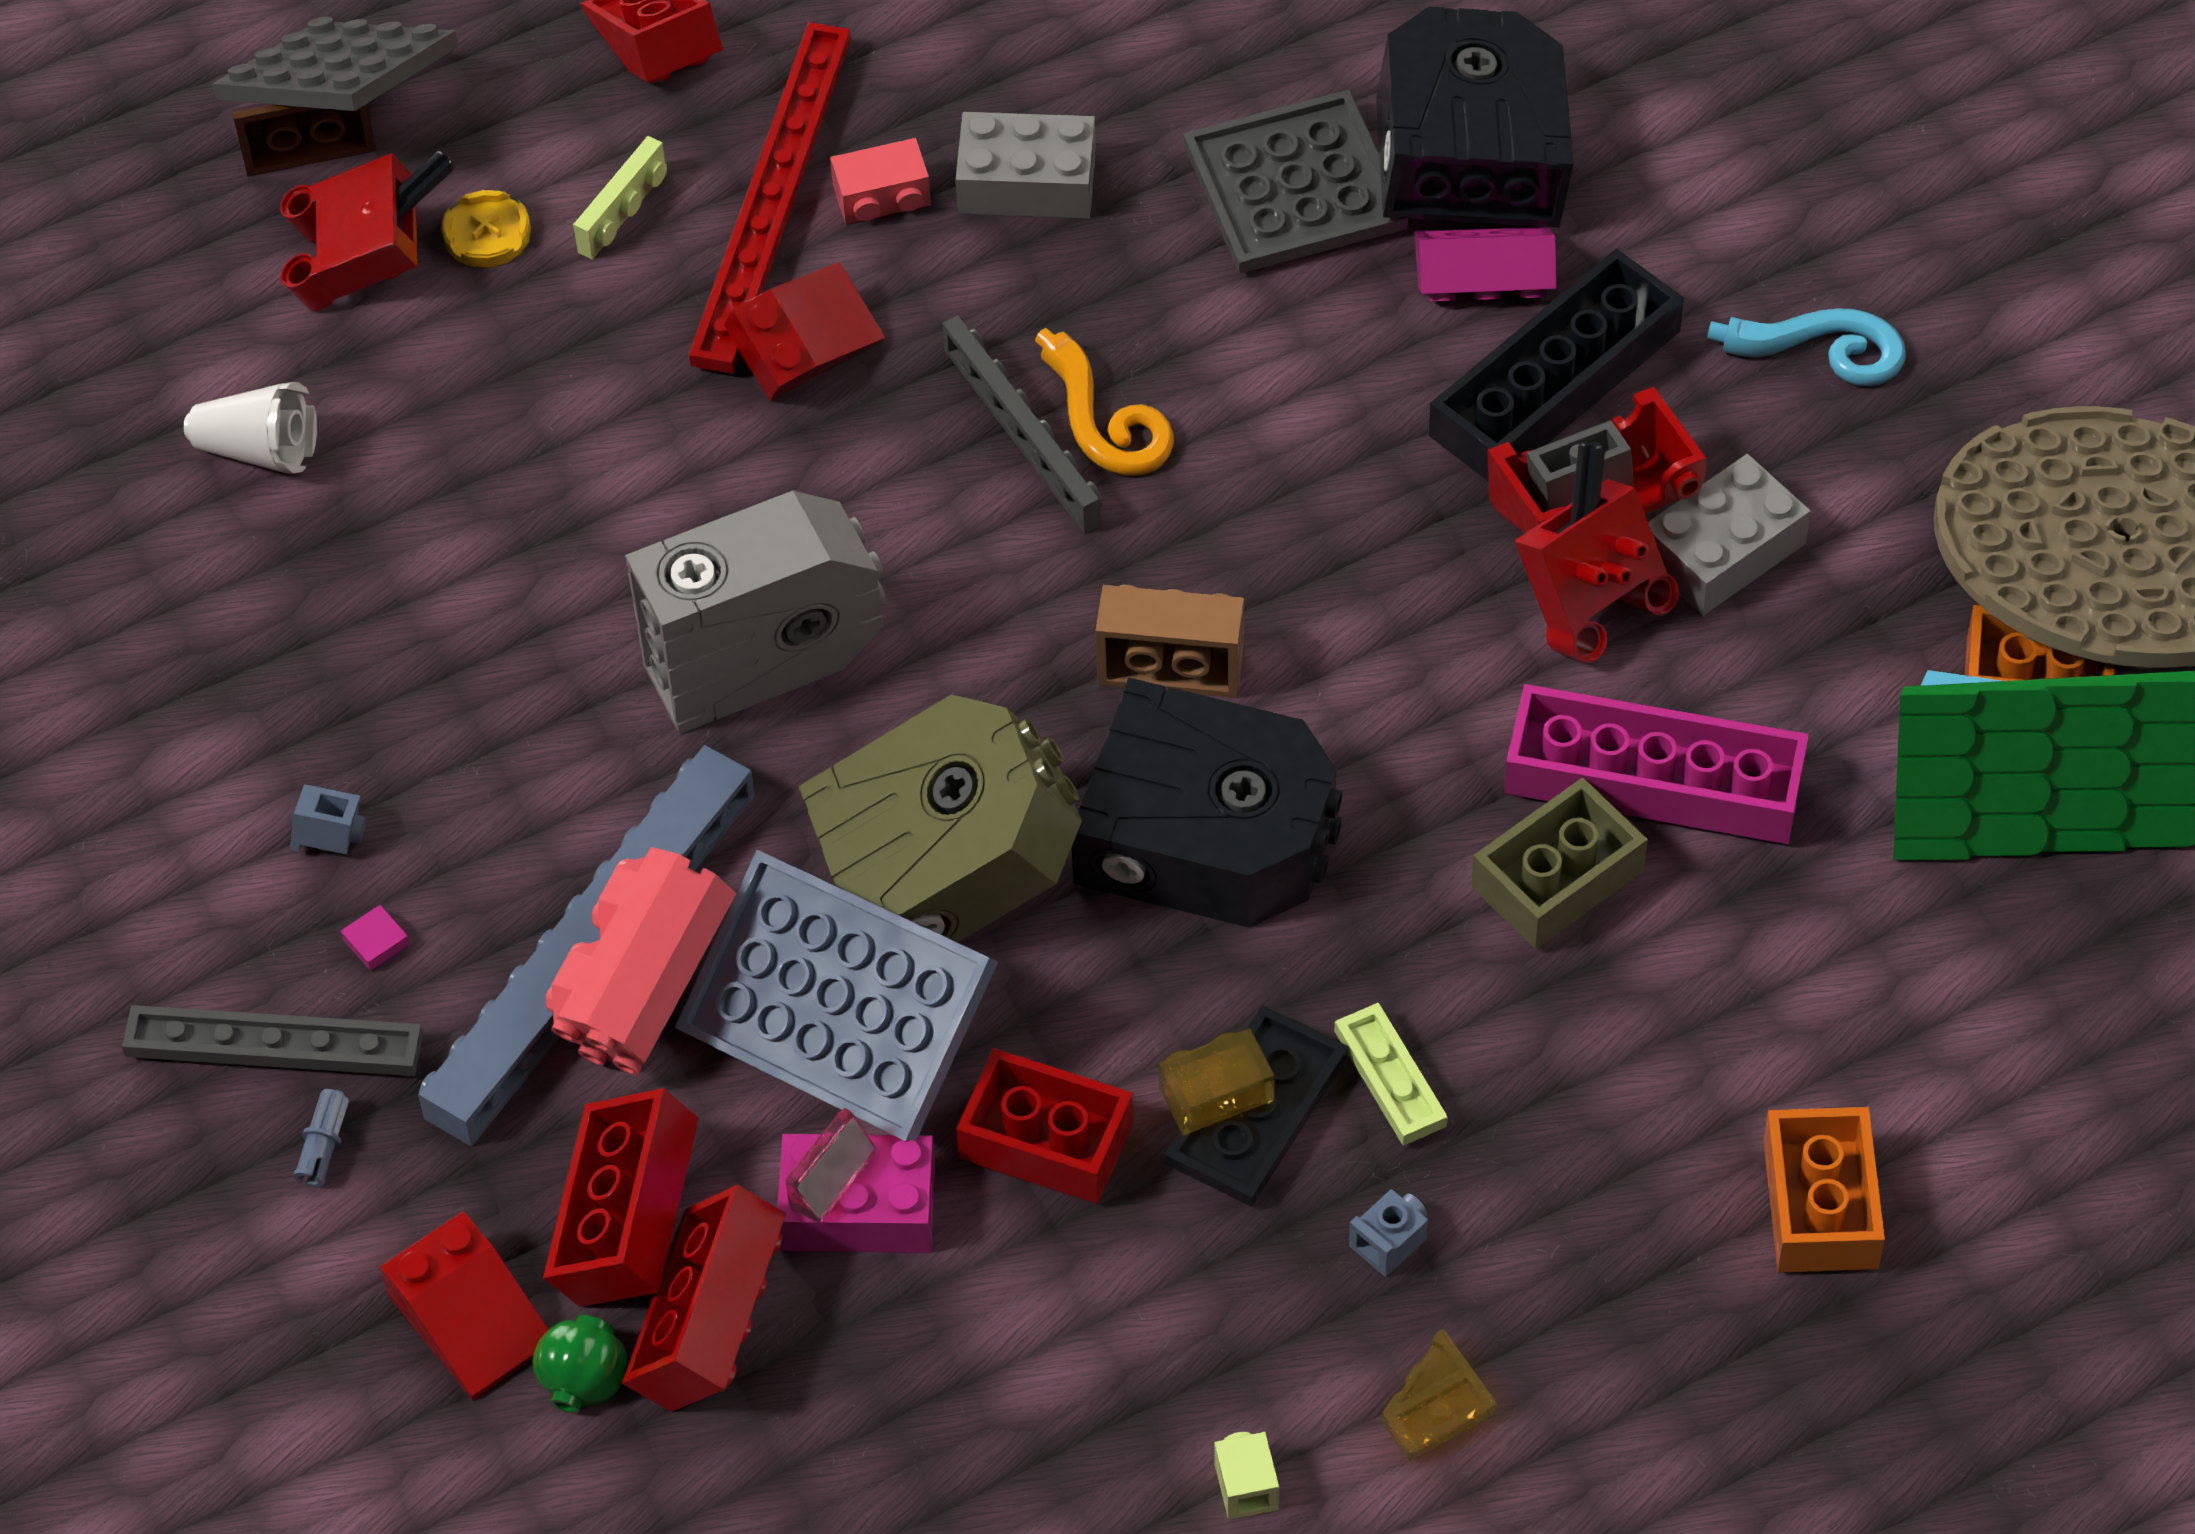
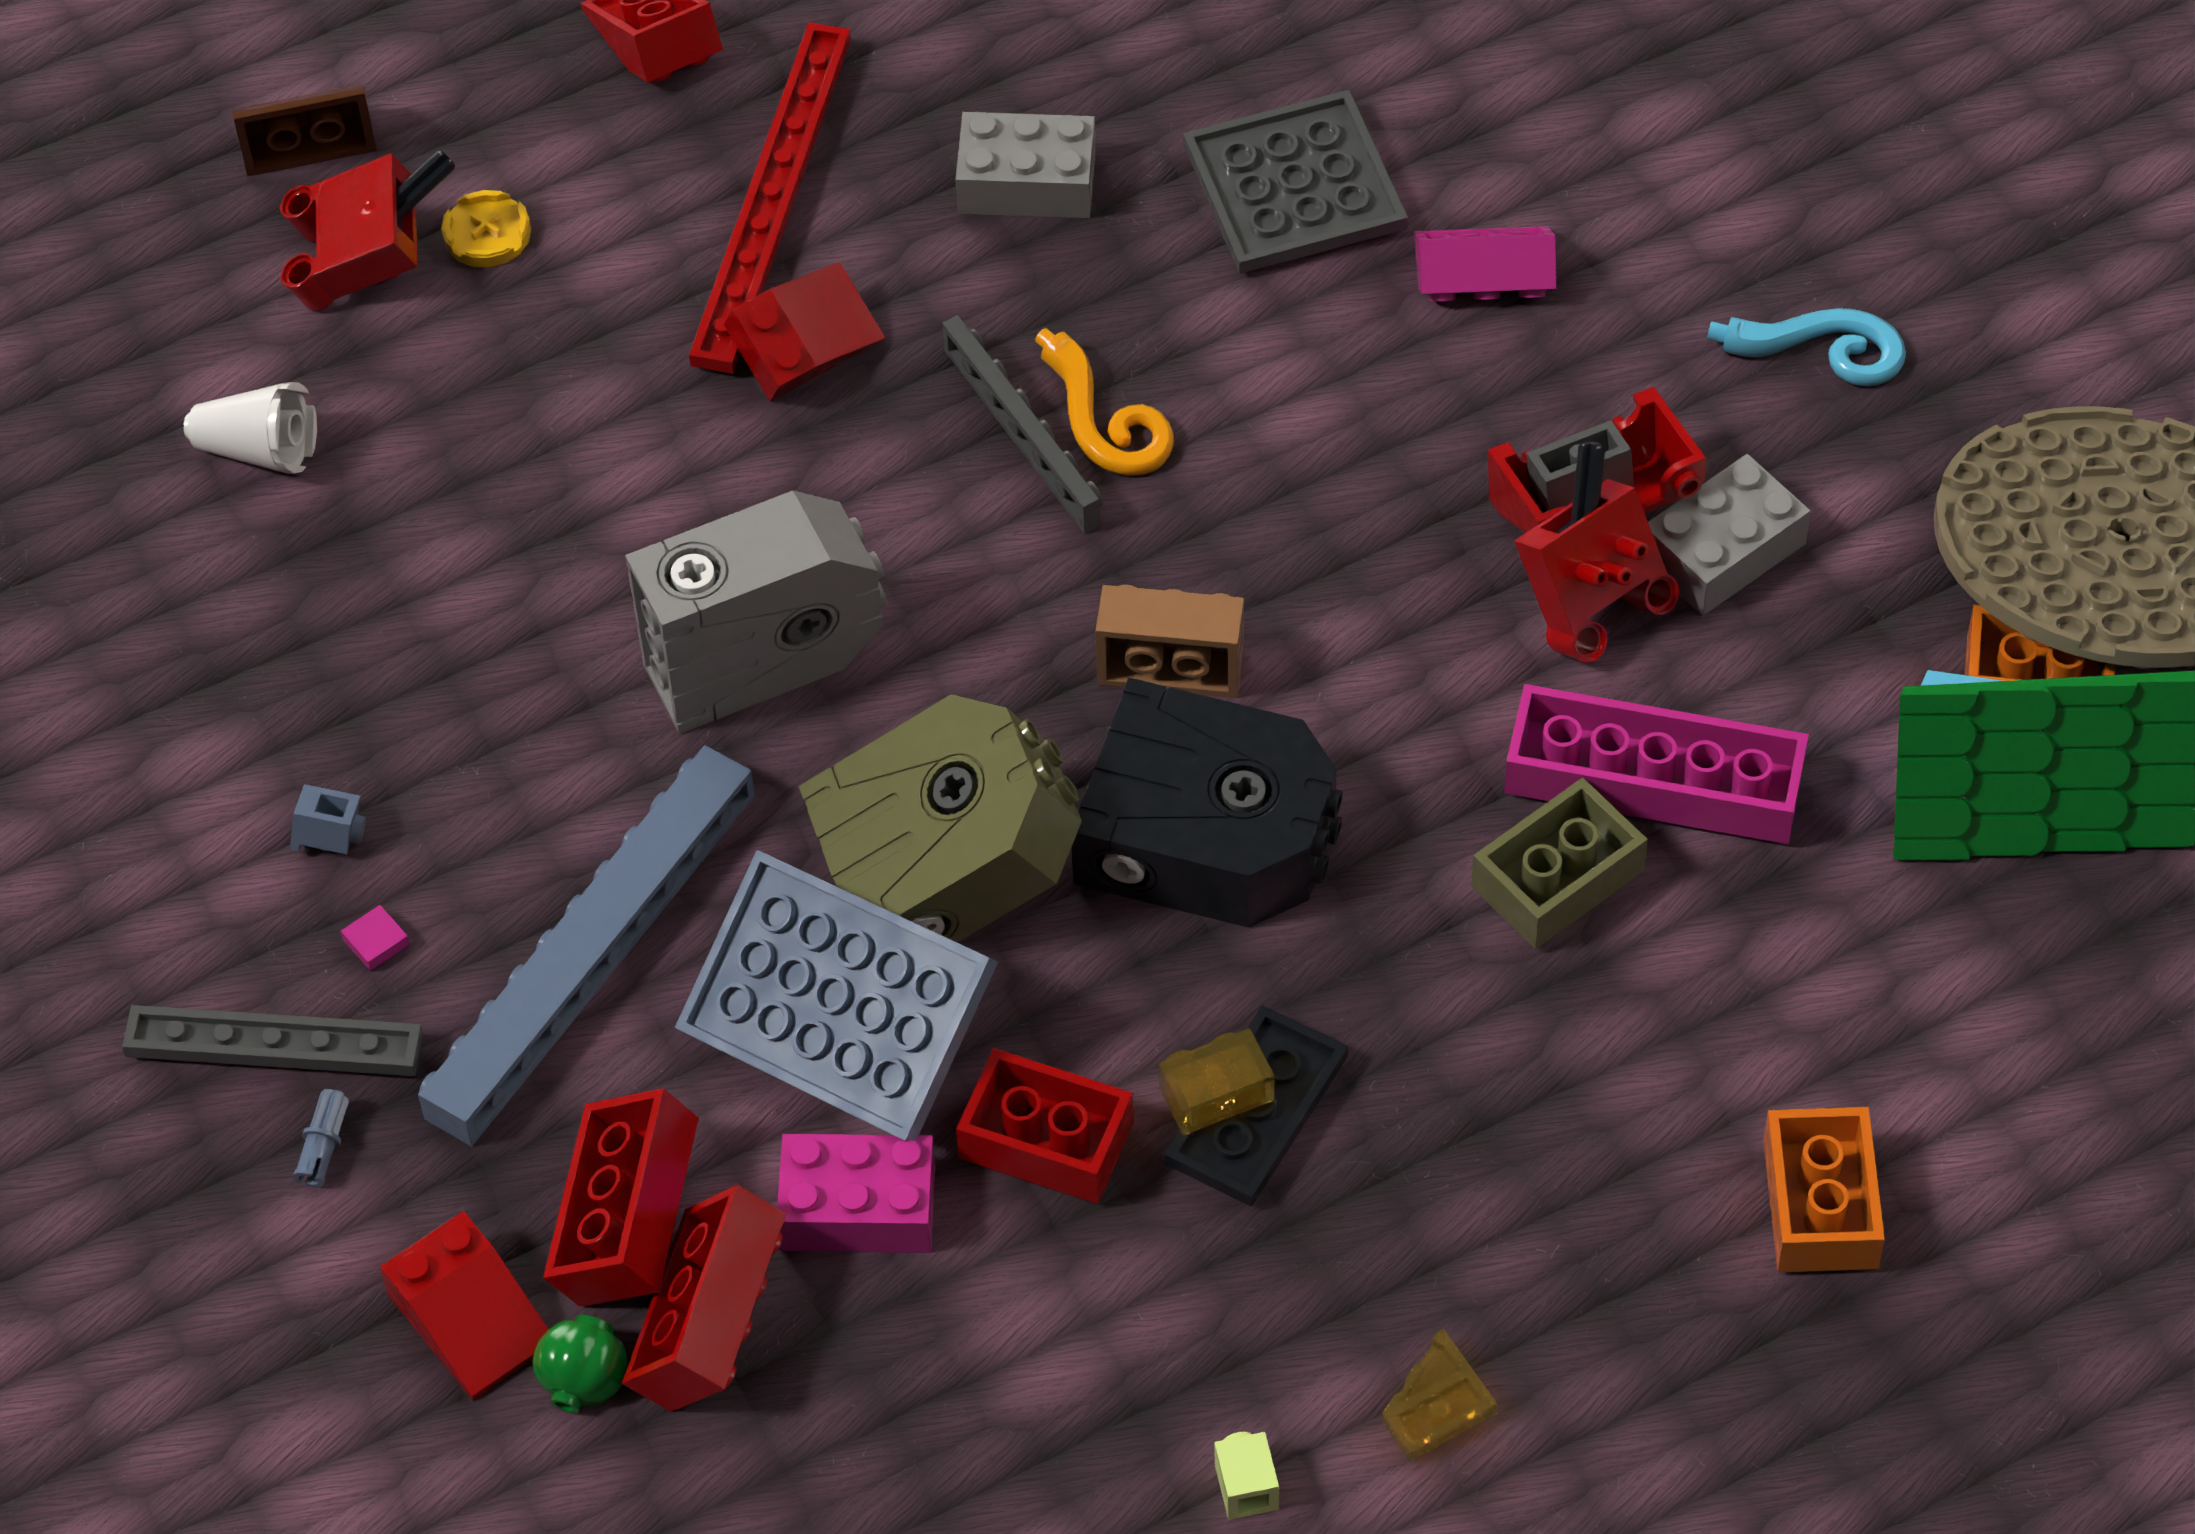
dark grey plate [212,17,459,111] -> none
coral brick [545,847,737,1076] -> none
yellowish green plate [573,136,667,260] -> none
slope [785,1108,876,1223] -> none
coral brick [830,138,931,225] -> none
yellowish green plate [1334,1002,1448,1146] -> none
sand blue brick [1349,1189,1428,1277] -> none
black piece [1376,6,1574,228] -> none
black brick [1429,248,1684,482] -> none

